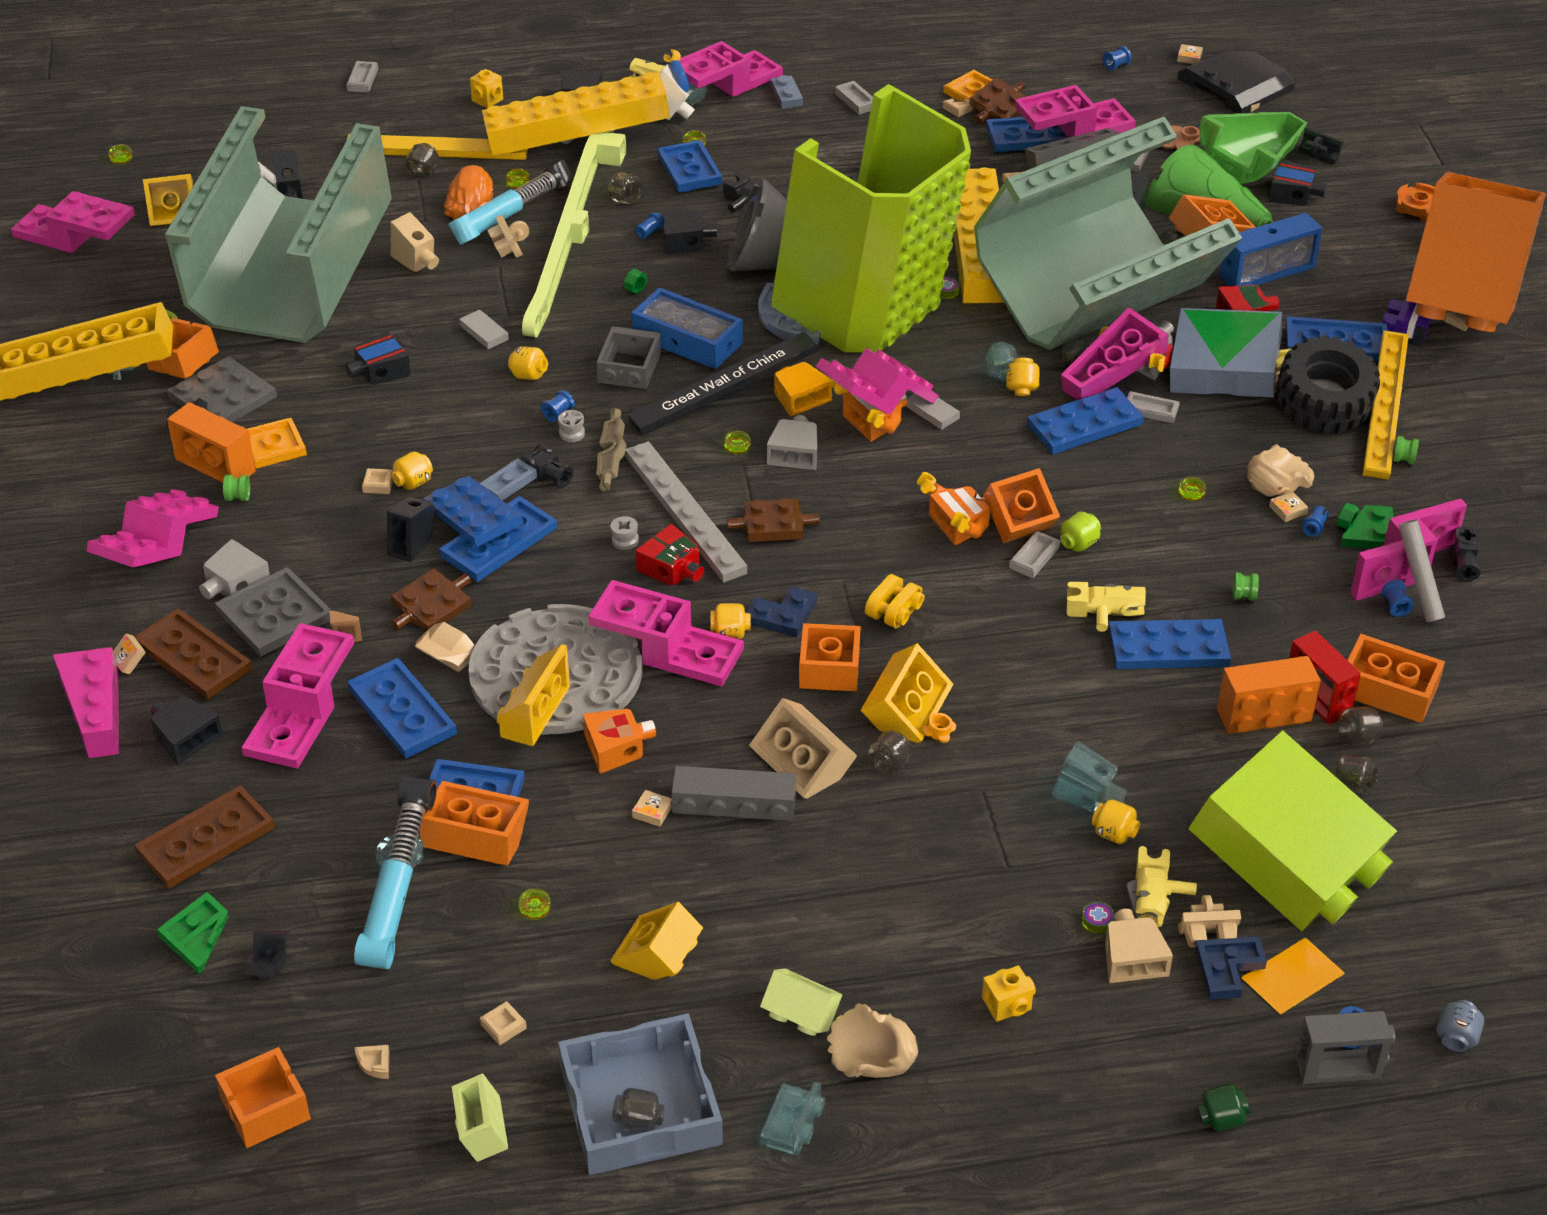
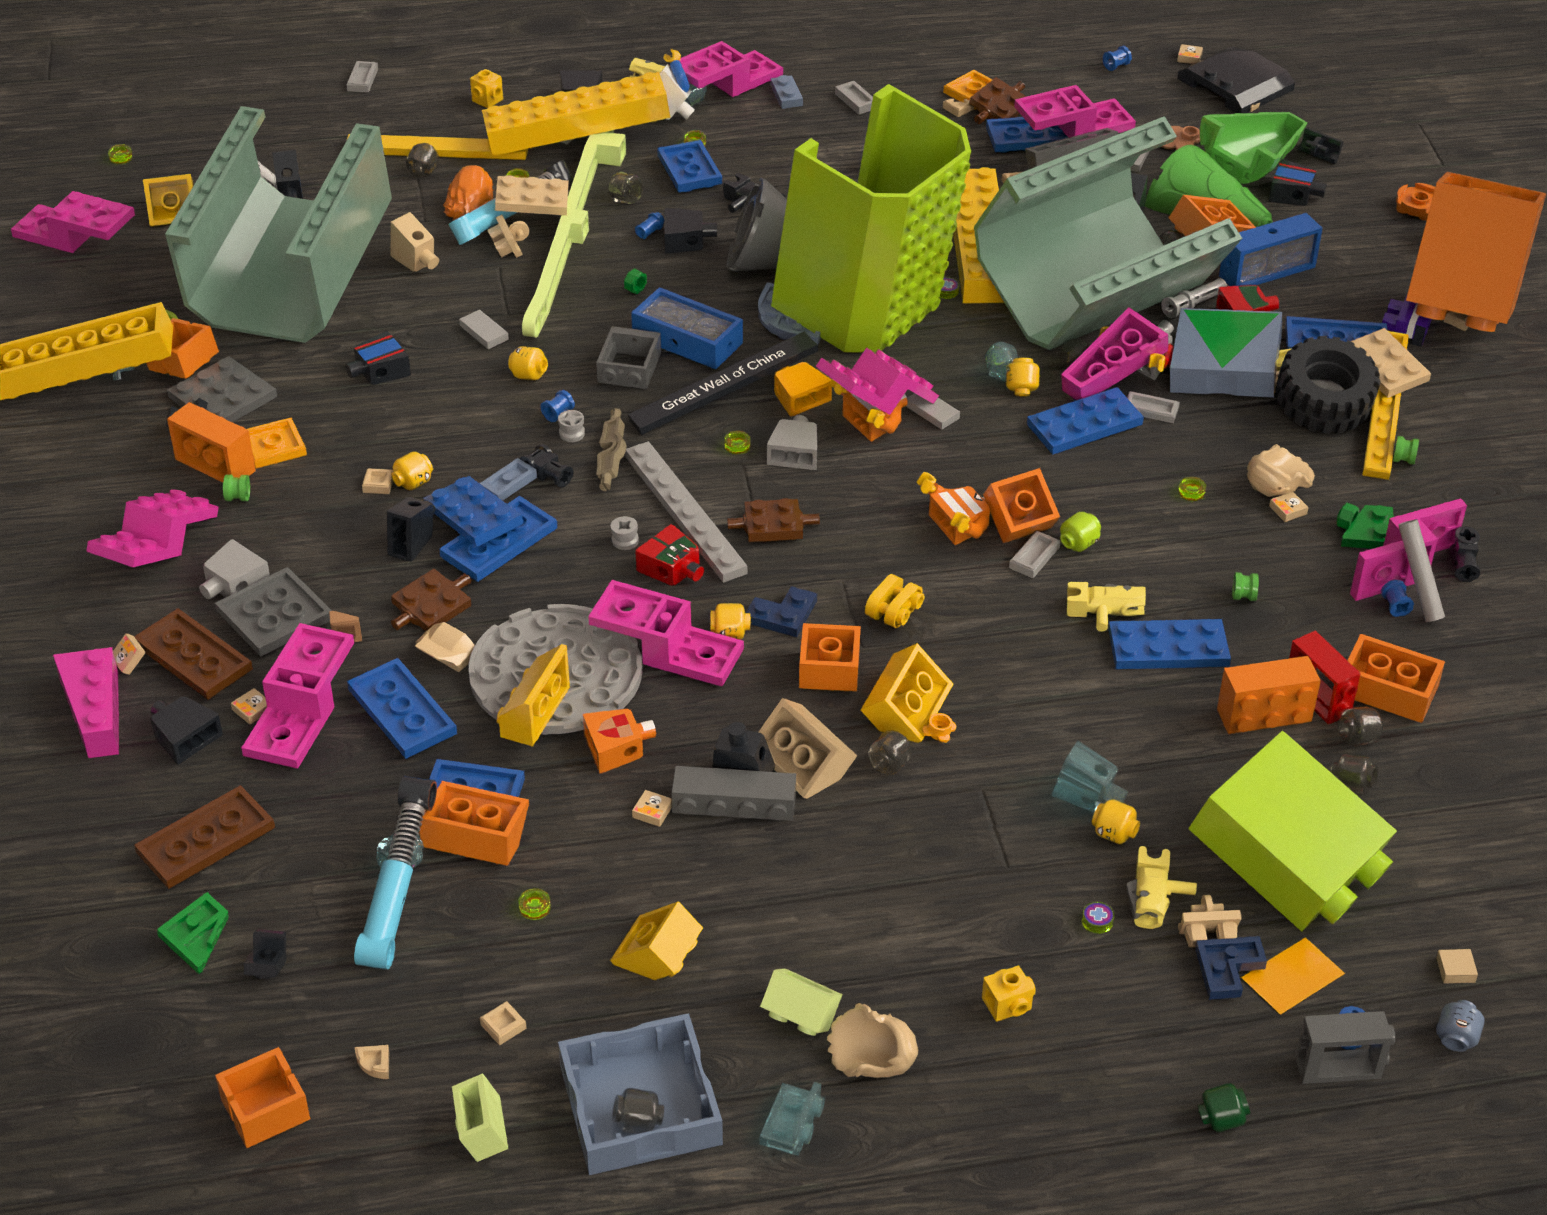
tan torso [1105,909,1173,983] -> none
blue pin [1302,506,1329,537] -> none
none -> tan tile [231,688,267,725]
none -> tan plate [495,175,569,215]
none -> black torso [712,722,775,772]
none -> light grey pin [1161,278,1227,319]
none -> tan plate [1351,328,1431,398]
none -> tan tile [1436,949,1478,983]

